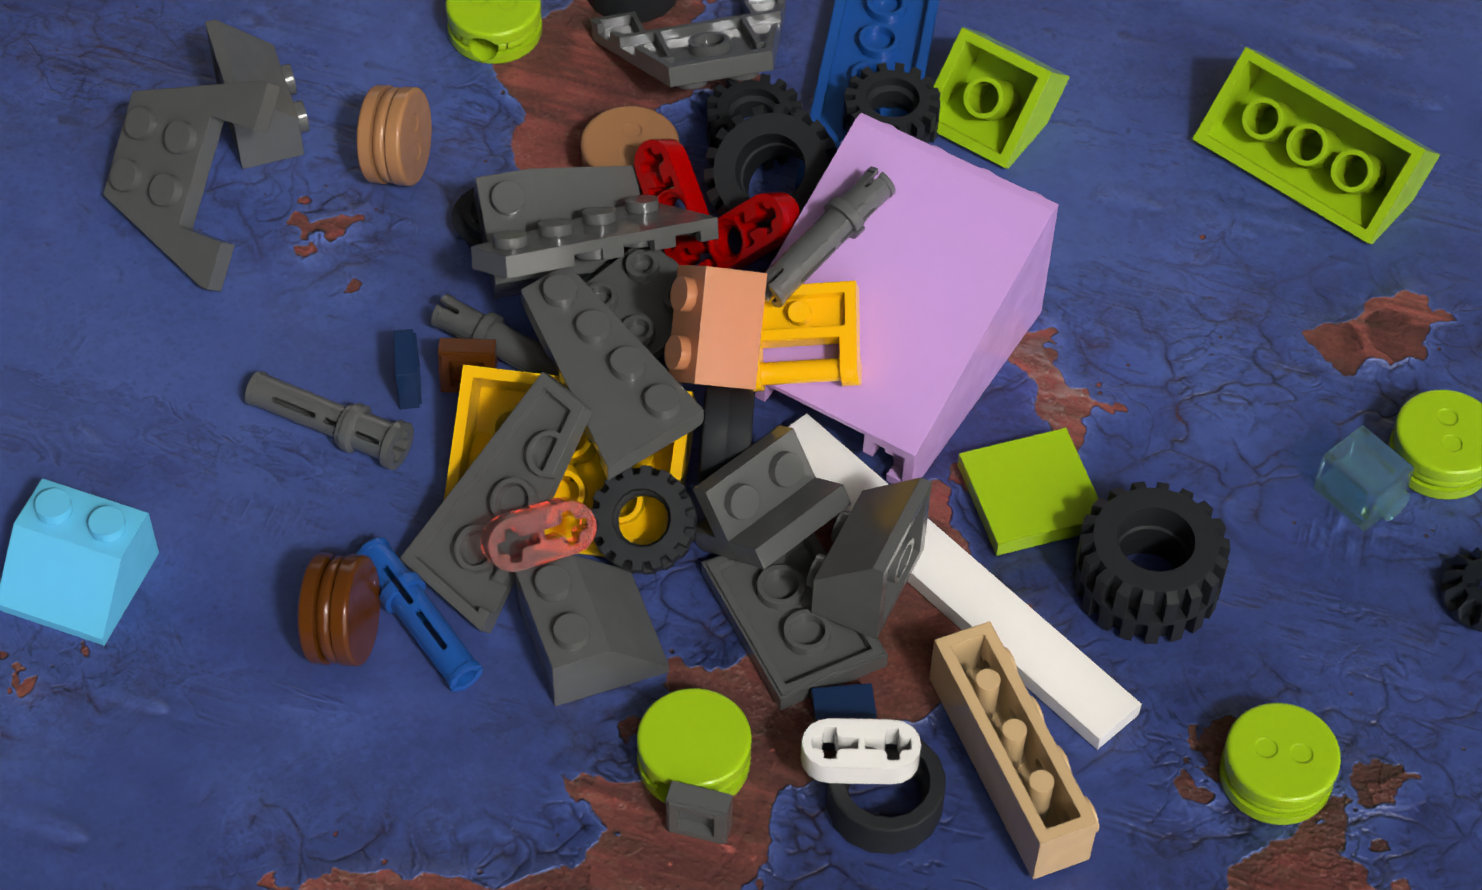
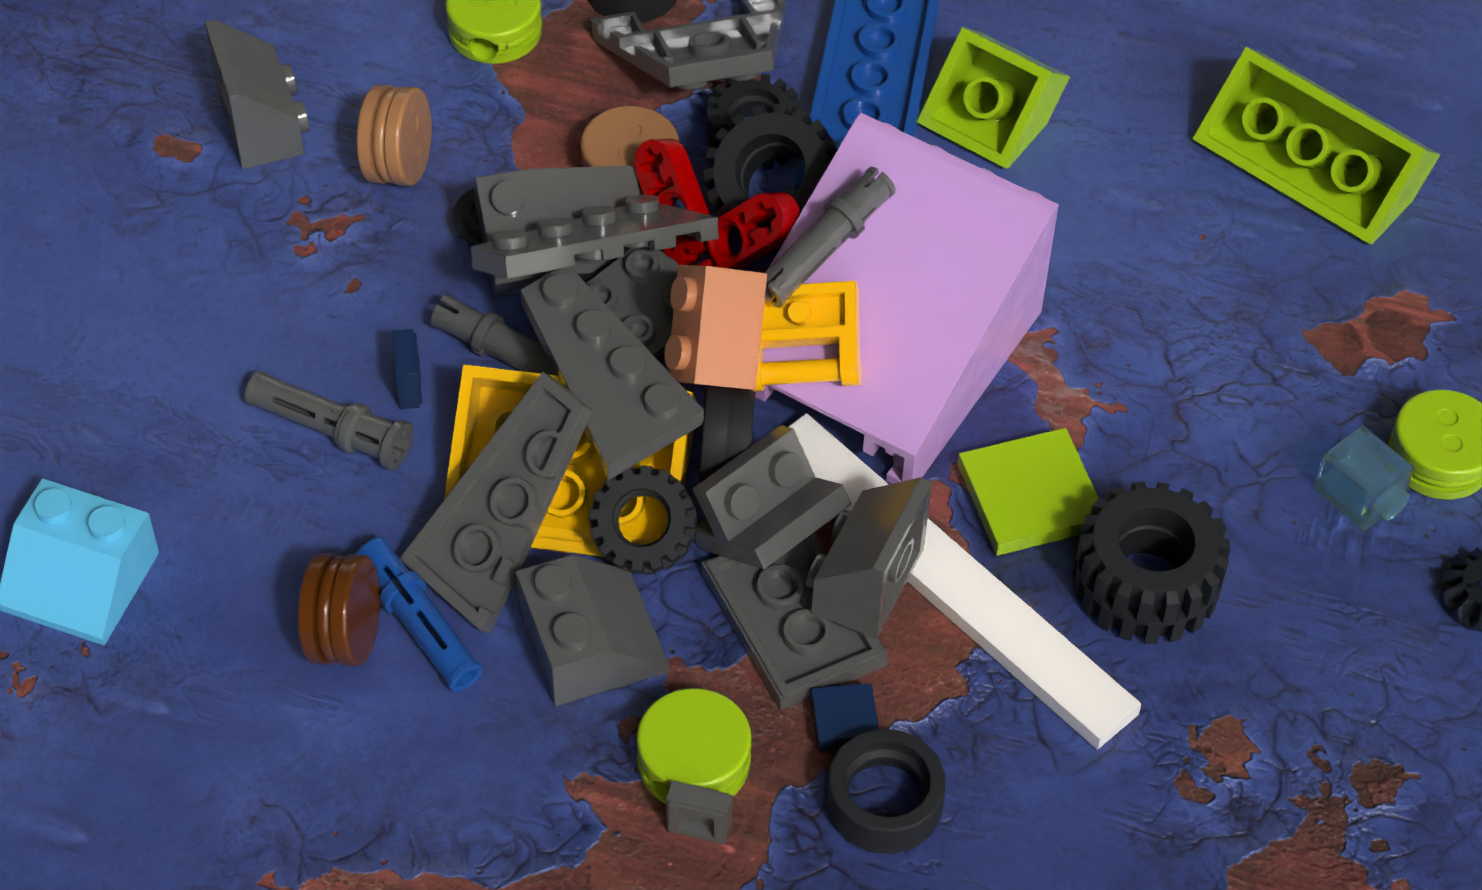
dark grey wing [103,81,281,292] -> none
reddish brown tile [438,338,498,393] -> none
clear red beam [480,497,597,572] -> none
white beam [801,718,921,784] -> none
black tyre [843,62,941,144] -> none
tan brick [929,621,1099,880] -> none
lime head [1219,703,1341,825] -> none

